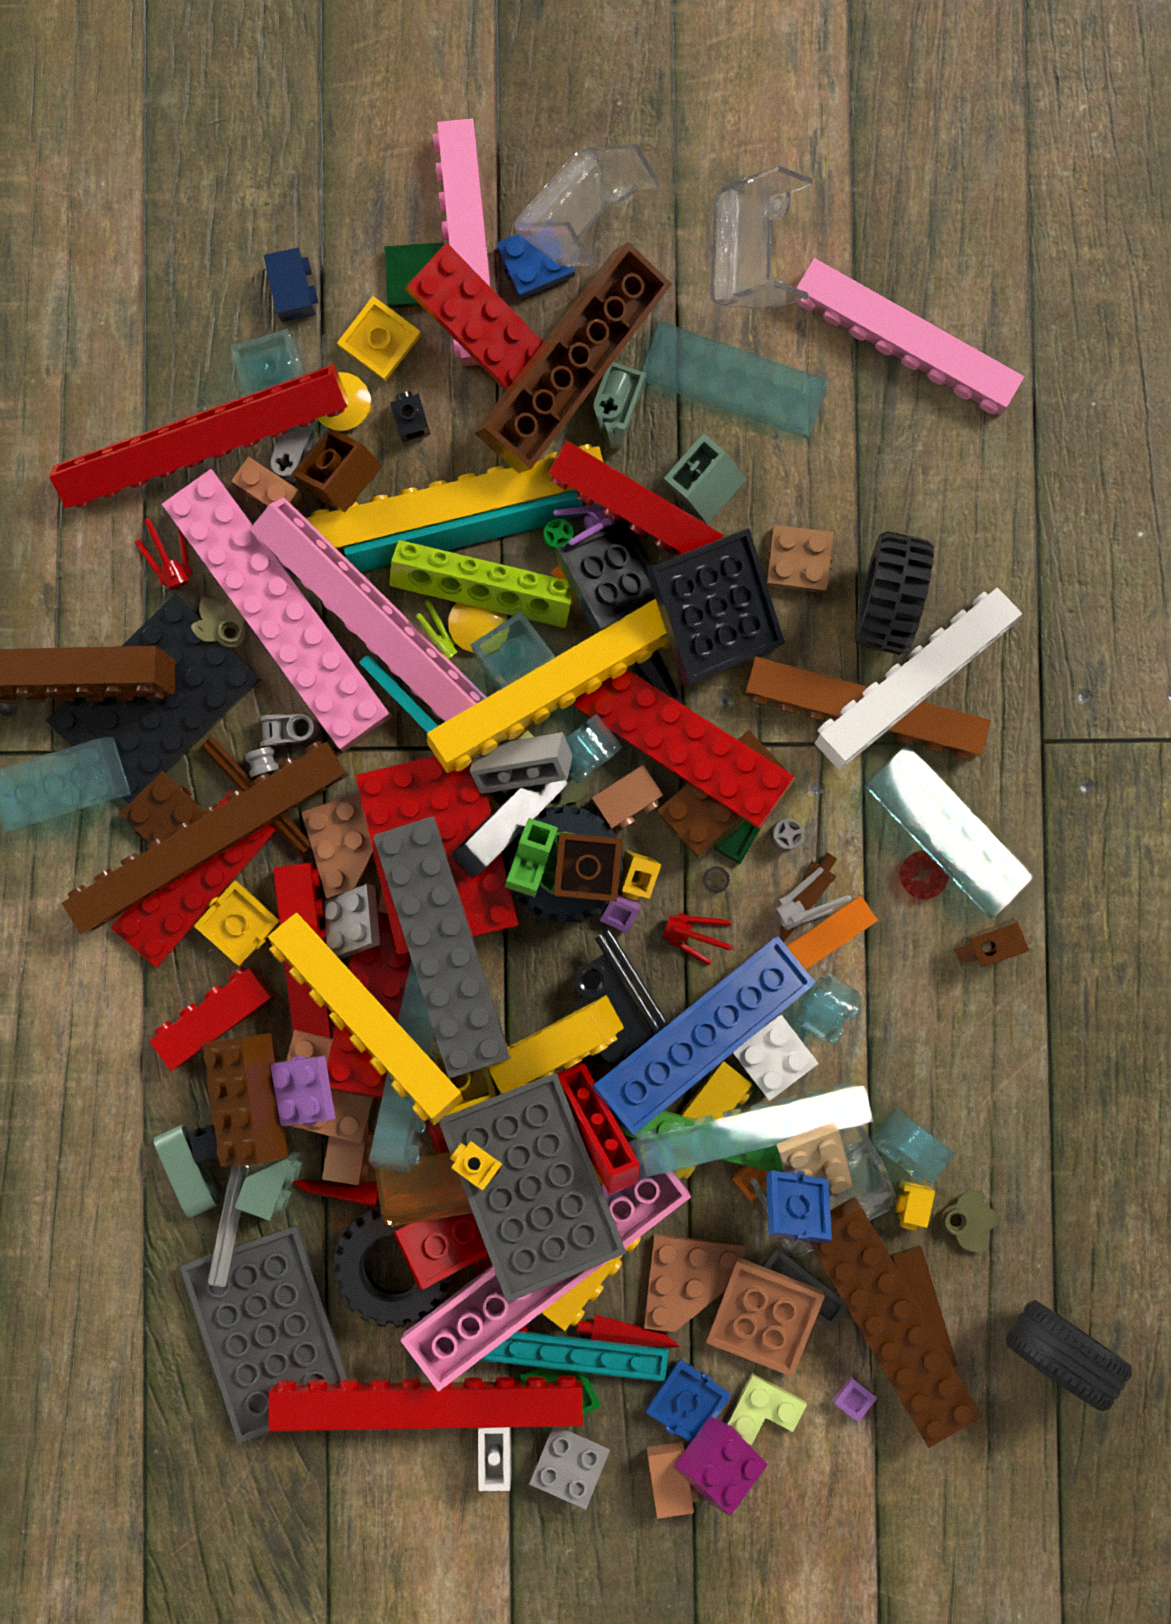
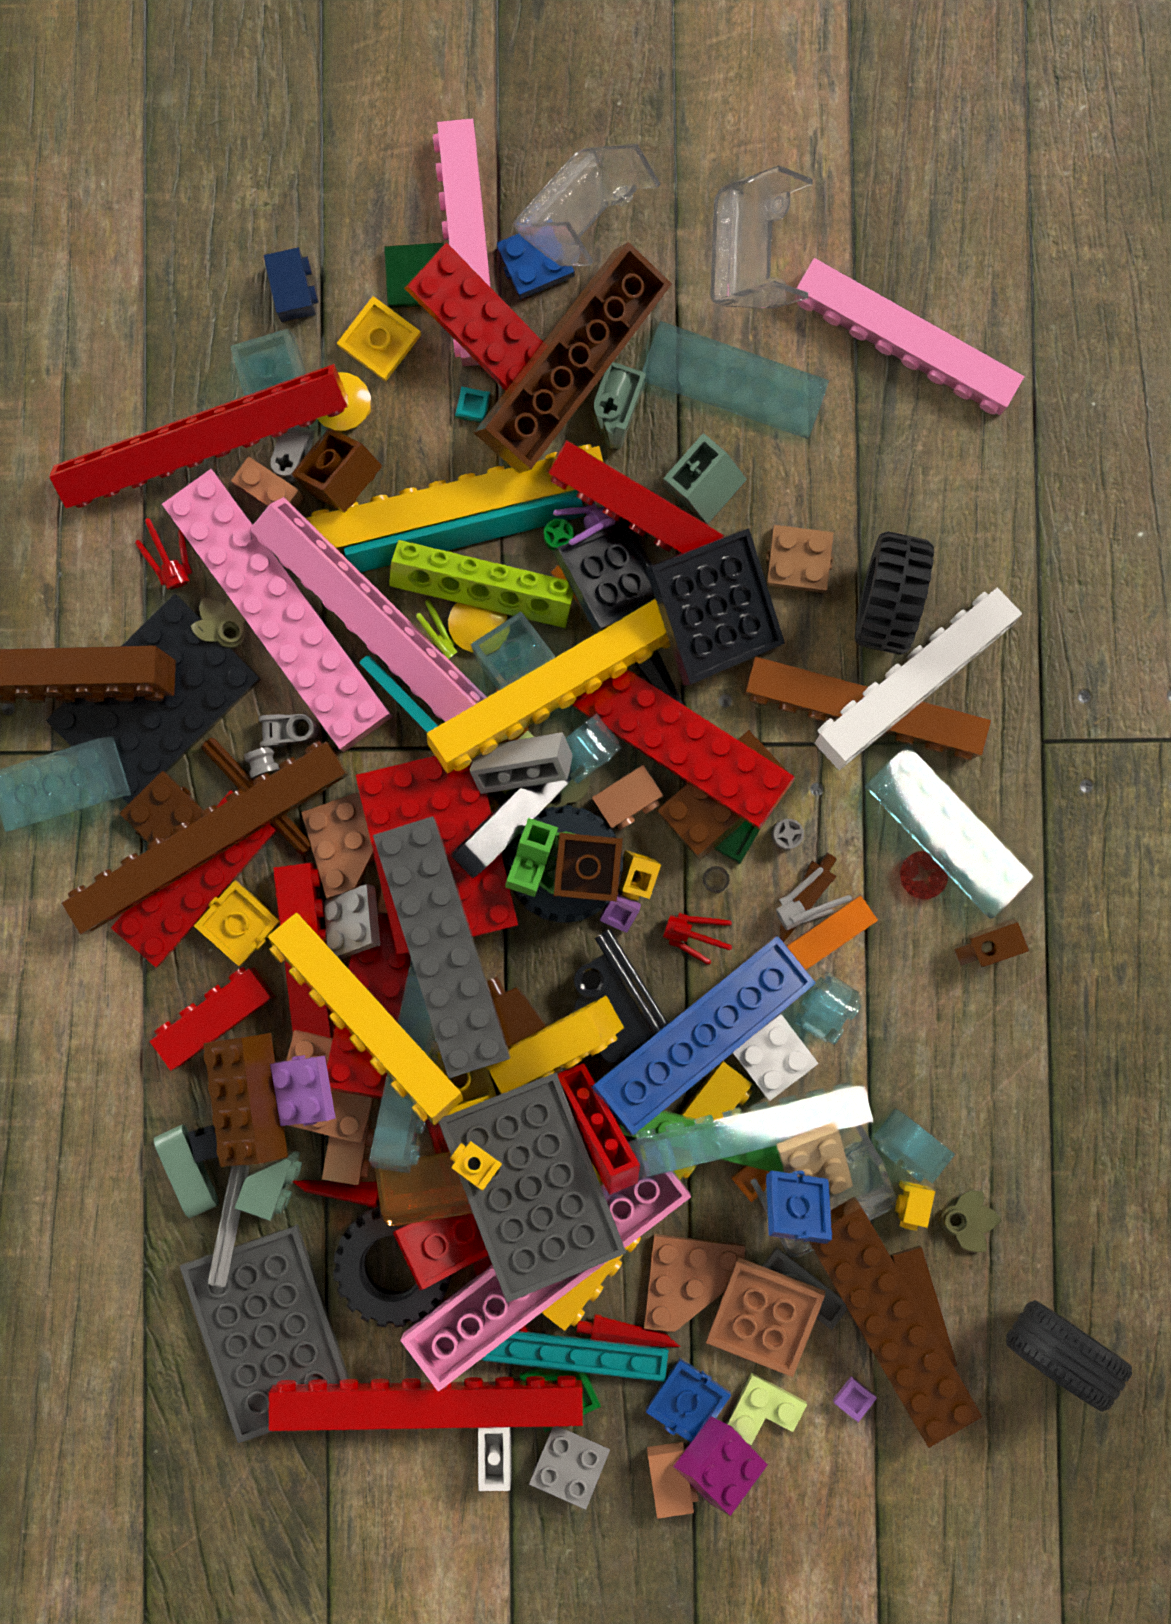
black brick [390,391,431,442] -> none
none -> teal tile [455,386,491,423]
none -> reddish brown torso [487,976,546,1047]

